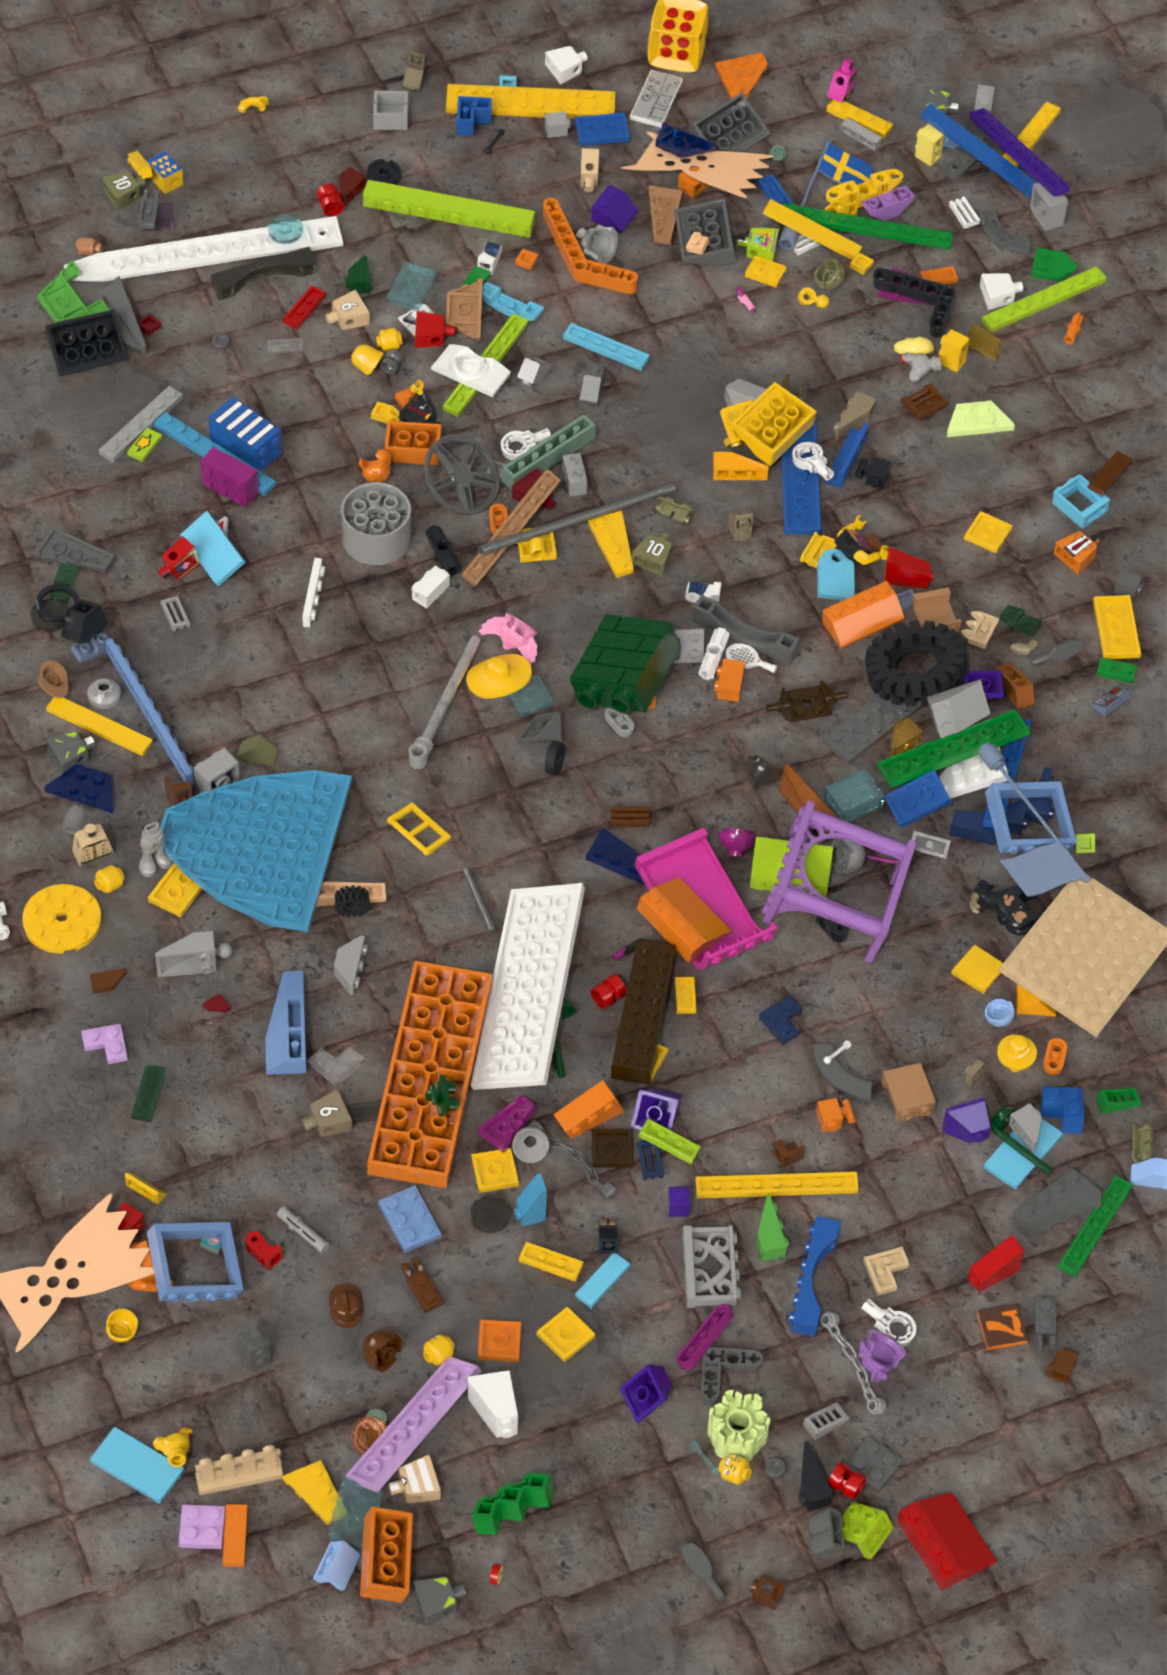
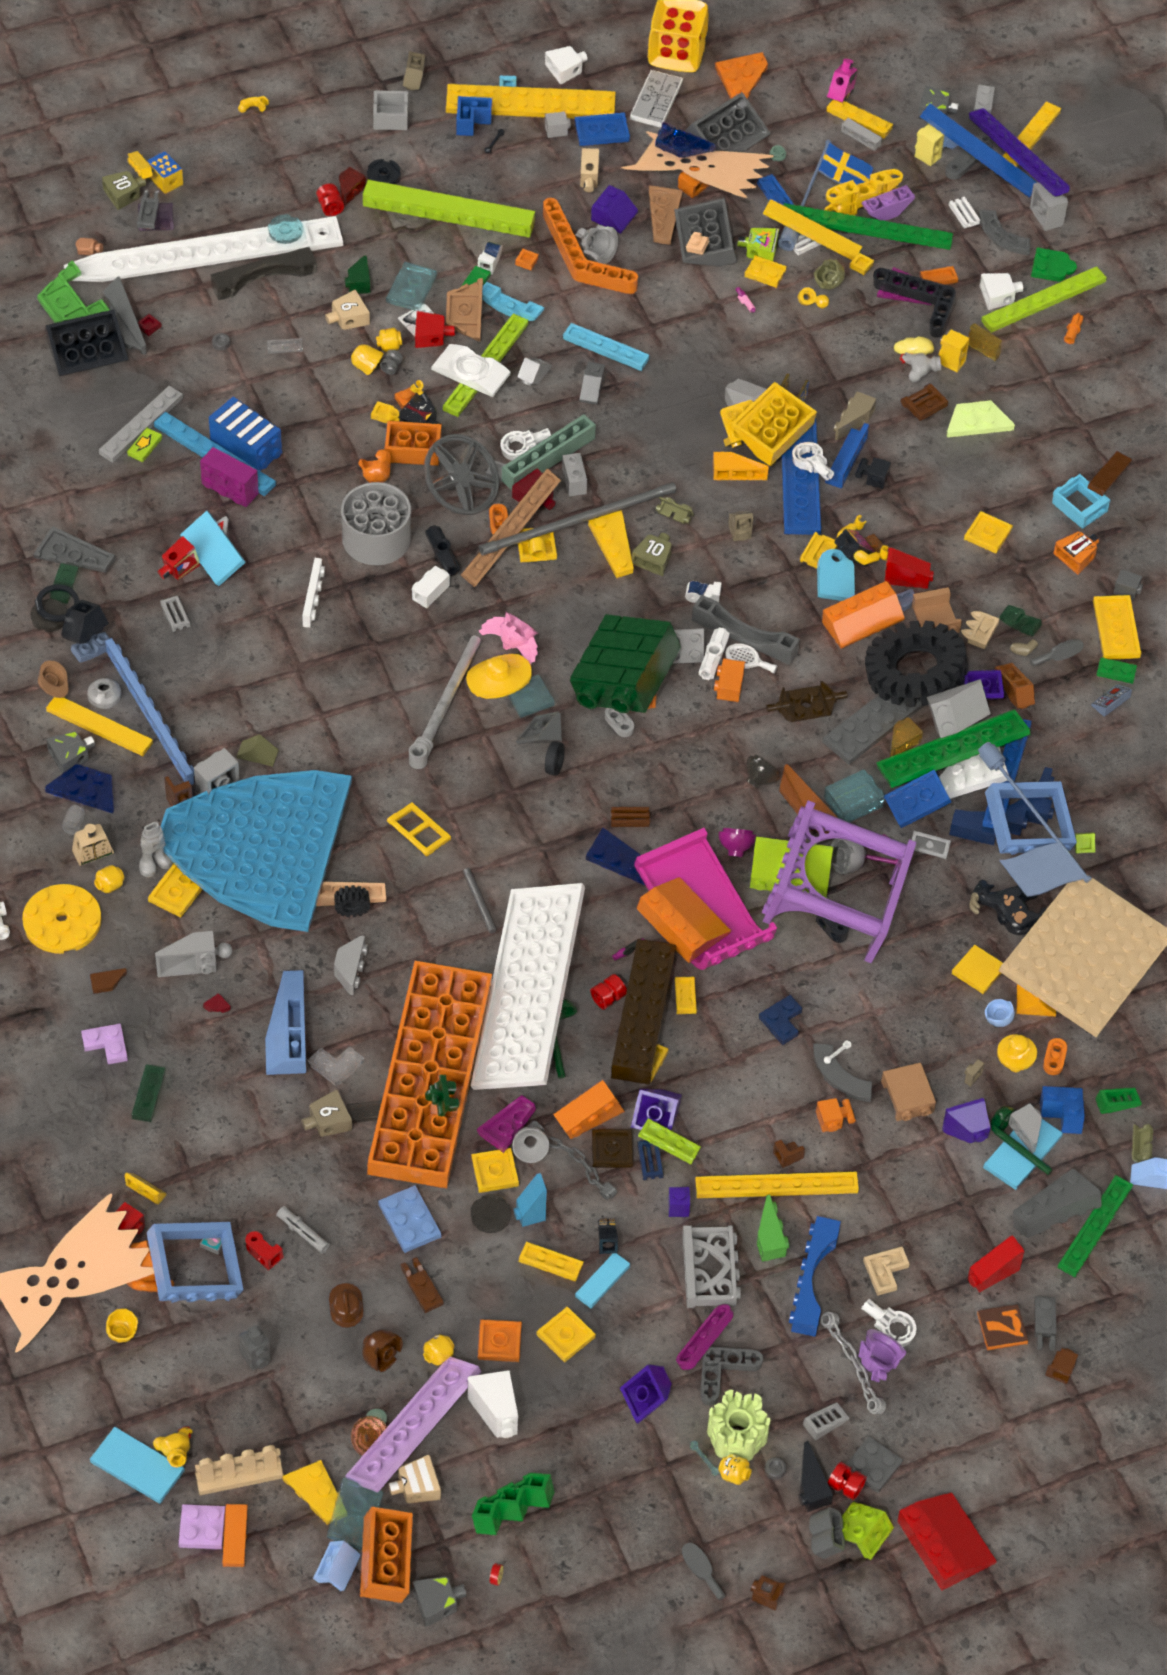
red tile [283,285,326,330] -> none

